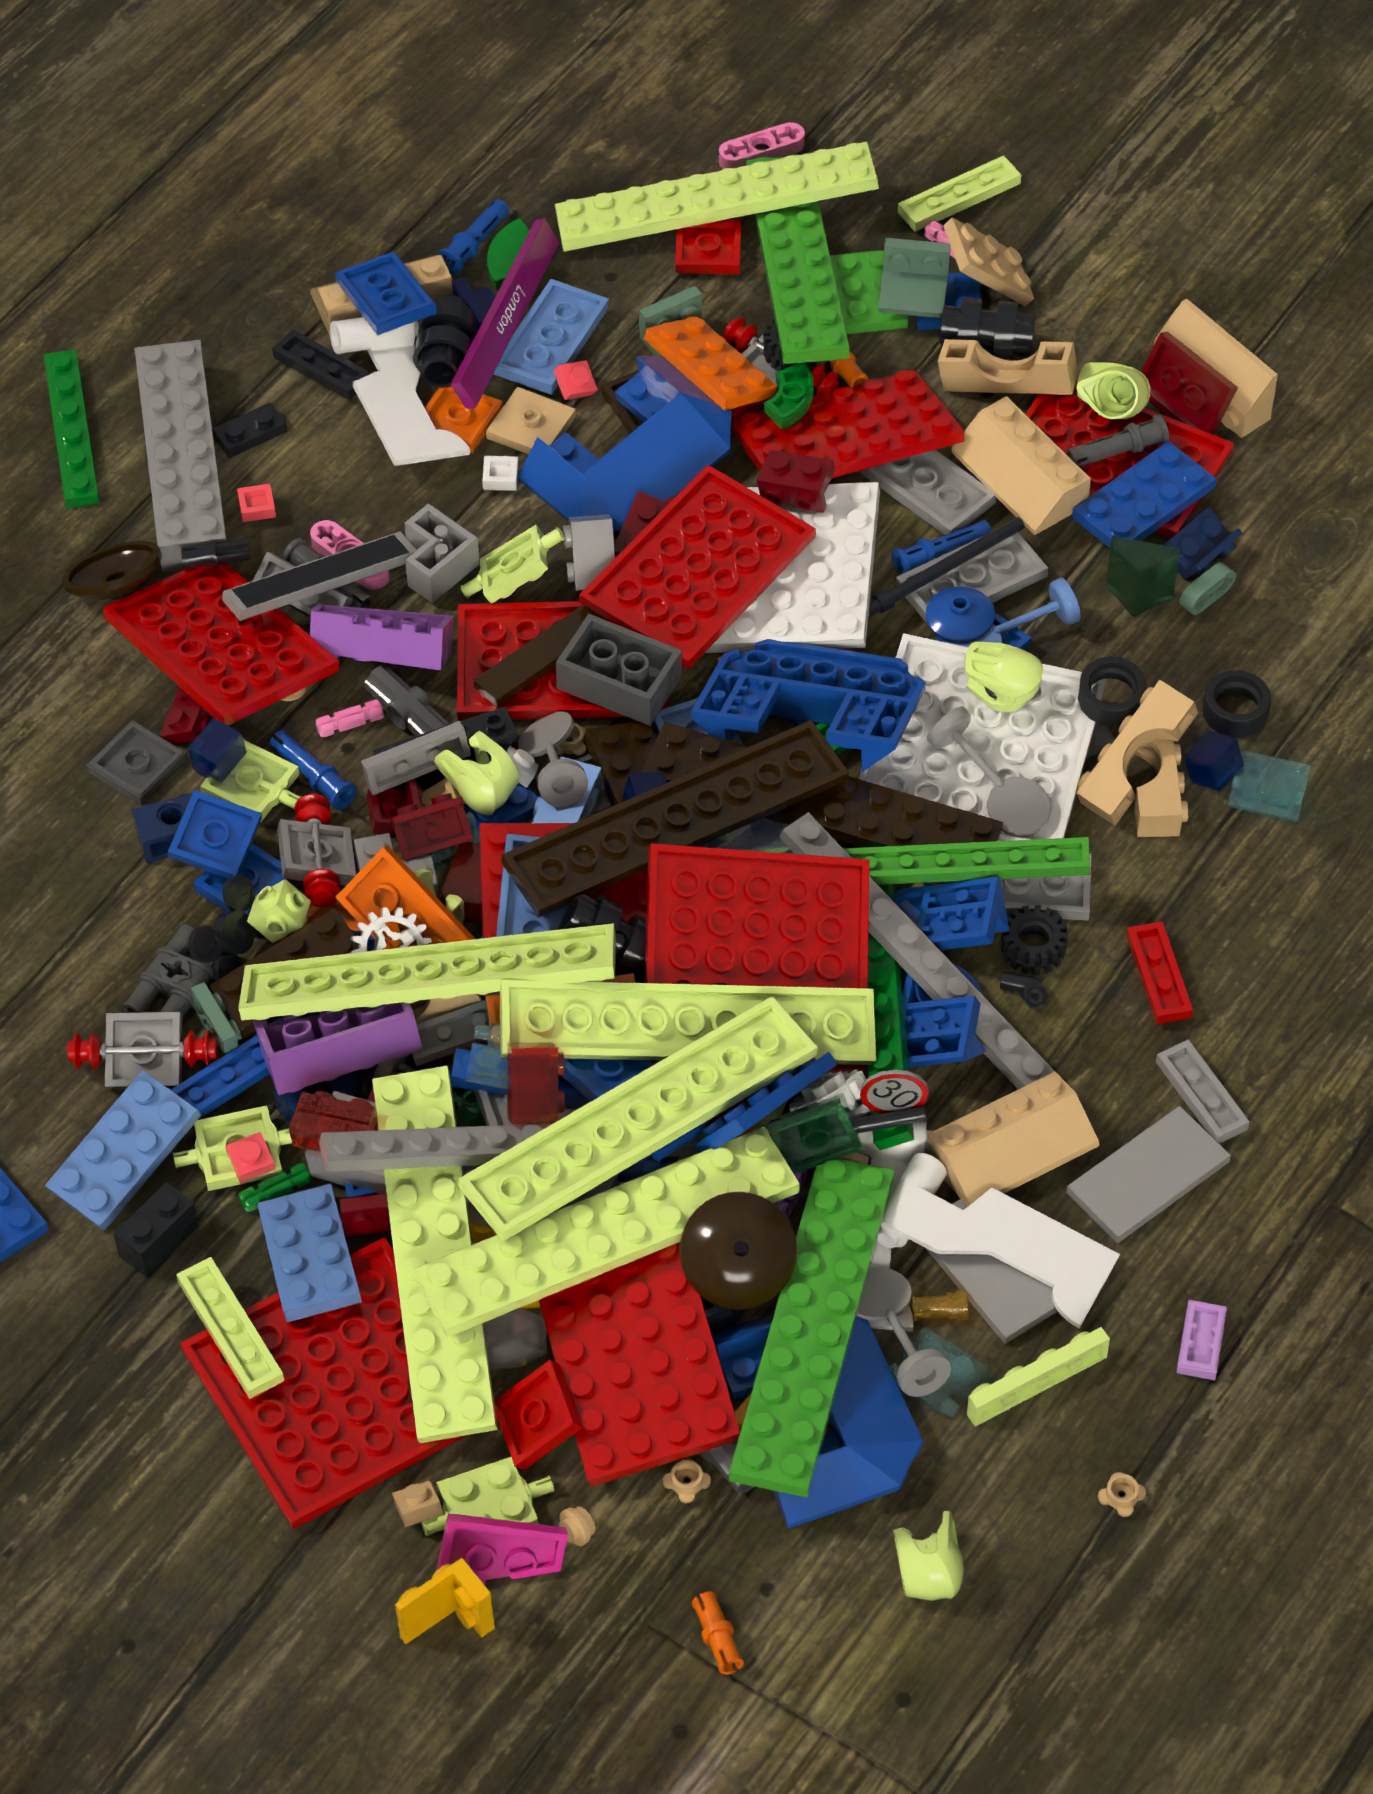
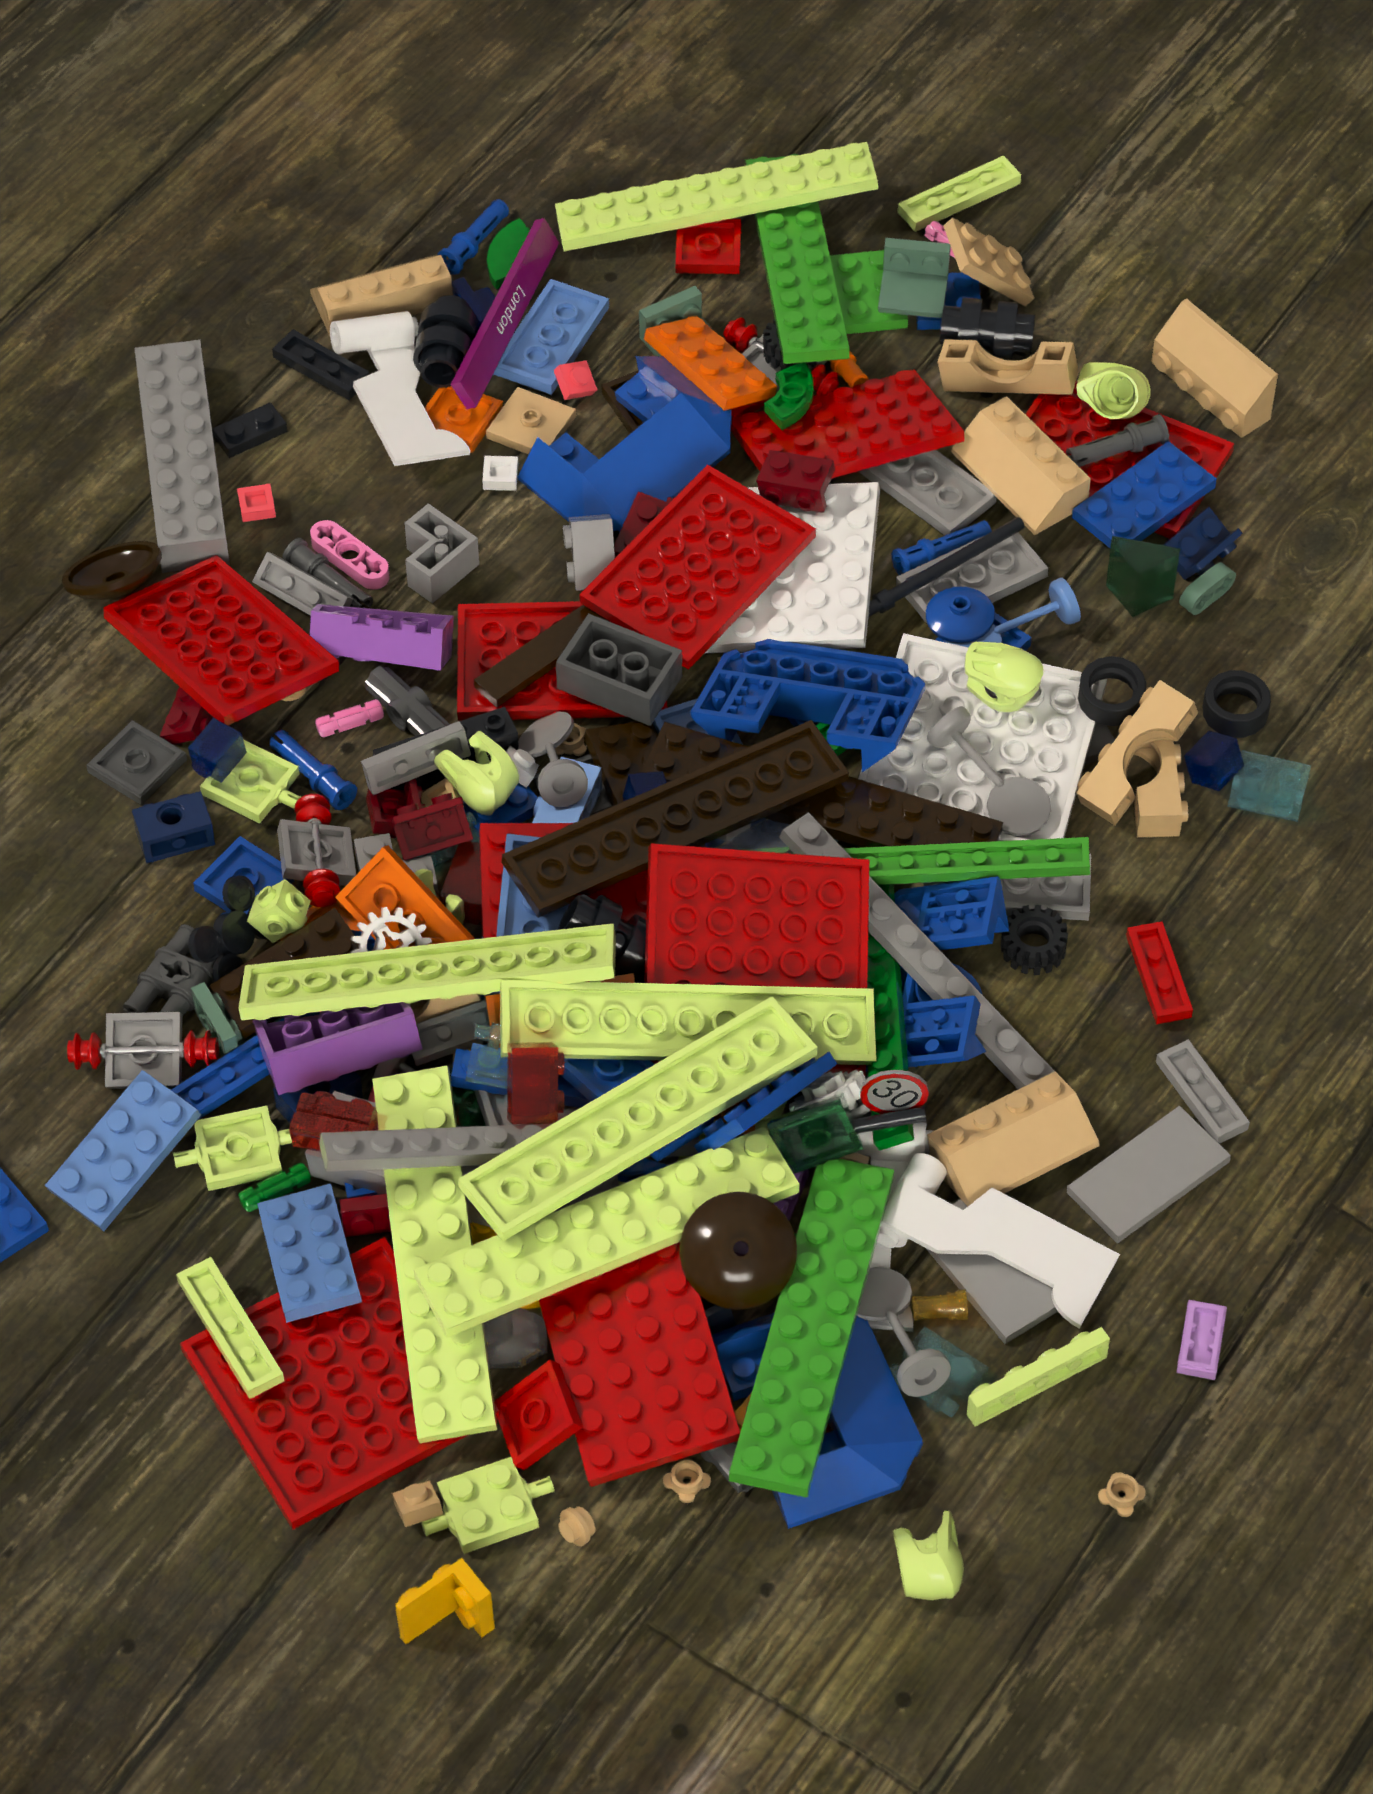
green plate [43,349,100,509] -> none
black brick [113,1182,199,1277] -> none
blue plate [168,790,262,878] -> none
black axle [181,540,251,569] -> none
black tile [222,531,417,621] -> none
coral plate [225,1132,275,1183] -> none
blue tile [335,251,437,336] -> none
dark pink wing [436,1513,568,1584] -> none
yellowish green plate [460,525,565,604] -> none
orange pin [692,1592,744,1675] -> none
bright pink beam [719,123,805,169] -> none
black arm [1000,971,1048,1009] -> none
dark red plate [1141,332,1238,435] -> none

